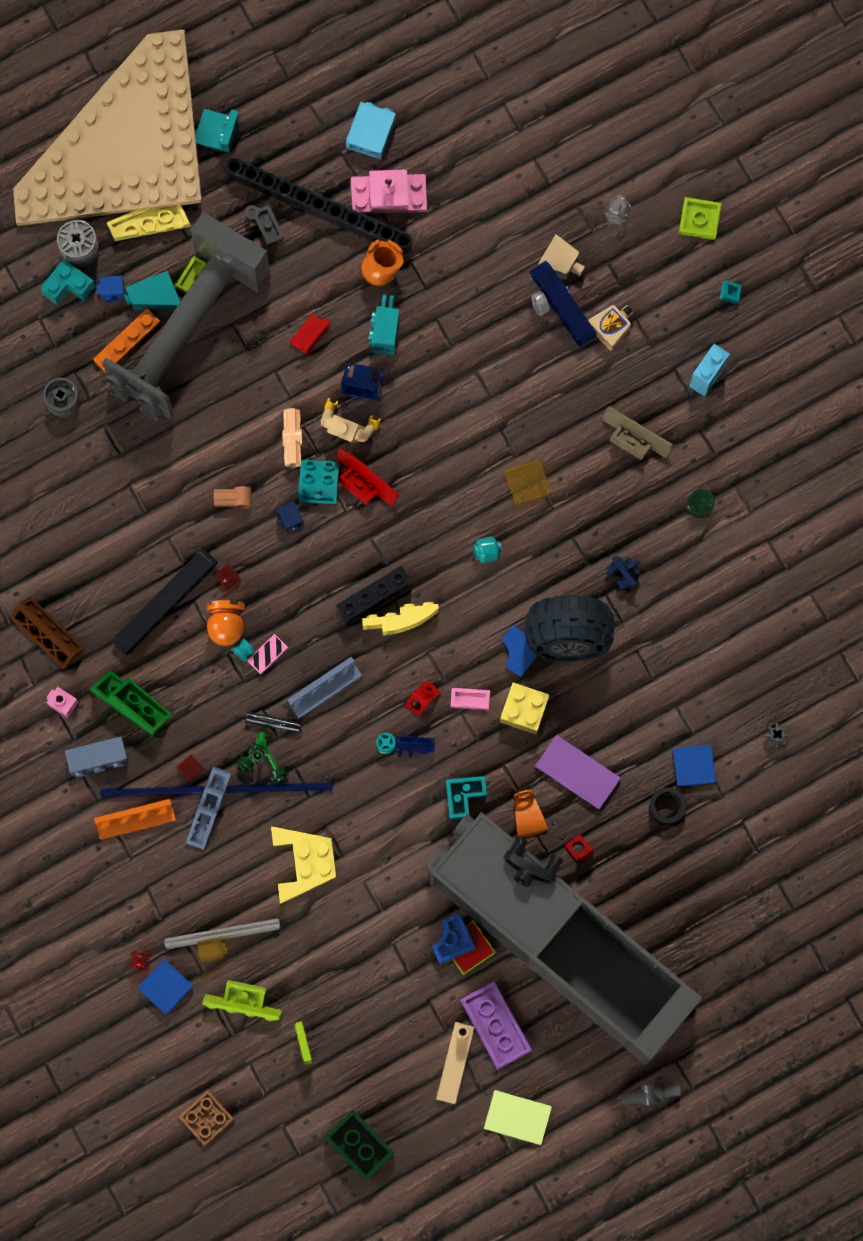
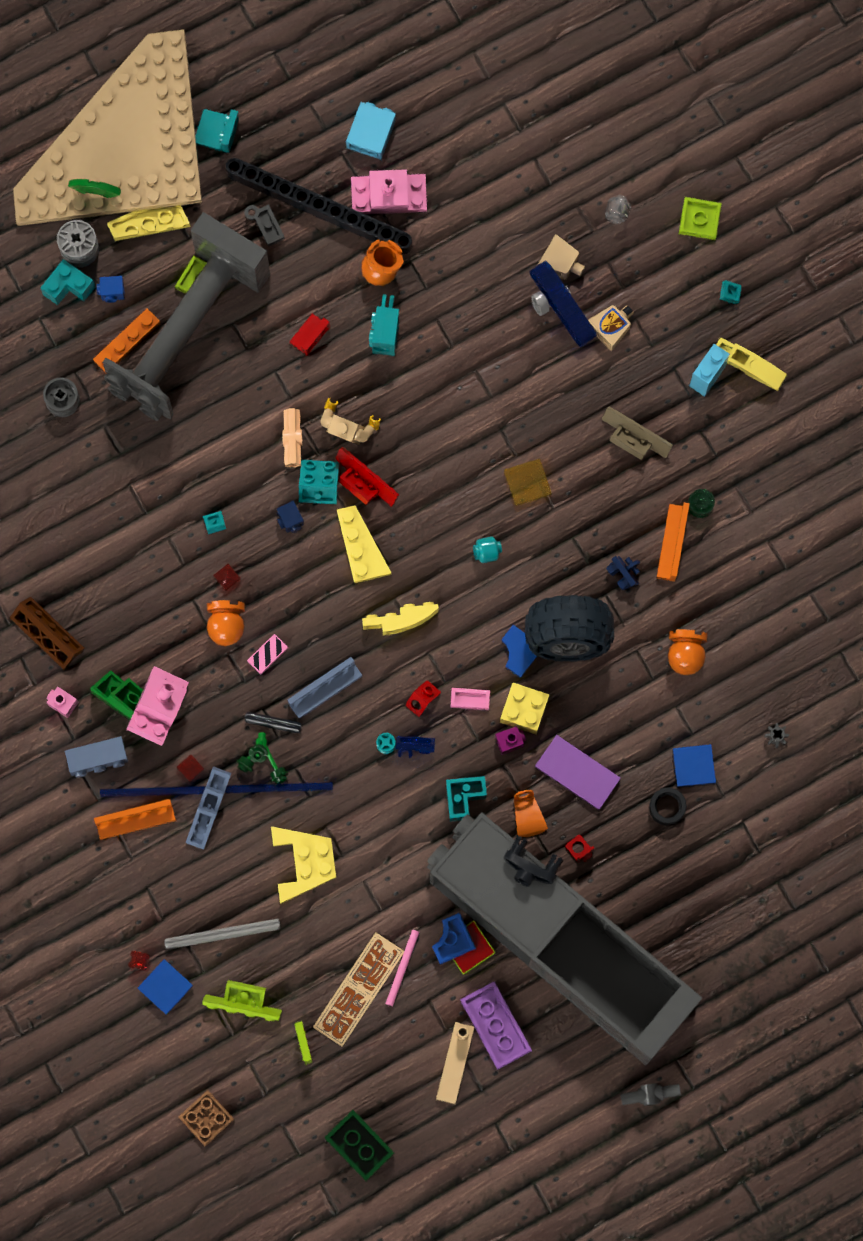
black beam [112,549,218,656] -> none
teal slope [124,271,180,311] -> none
clear yellow brick [197,938,227,964] -> none
nougat piece [214,486,251,509] -> none
teal wheel [231,638,256,662] -> none
black brick [336,565,412,625] -> none
clear blue panel [341,364,383,401] -> none
yellowish green tile [484,1090,552,1145] -> none
none -> green tile [68,179,121,198]
none -> bright pink brick [126,666,189,746]
none -> teal tile [203,511,226,534]
none -> sticker [313,932,404,1046]
none -> light yellow wing [337,505,392,583]
none -> bright pink bar [386,930,420,1006]
none -> magenta brick [495,726,526,755]
none -> orange fence [656,502,690,582]
none -> orange tile [668,629,707,676]
none -> light yellow slope [716,337,787,391]

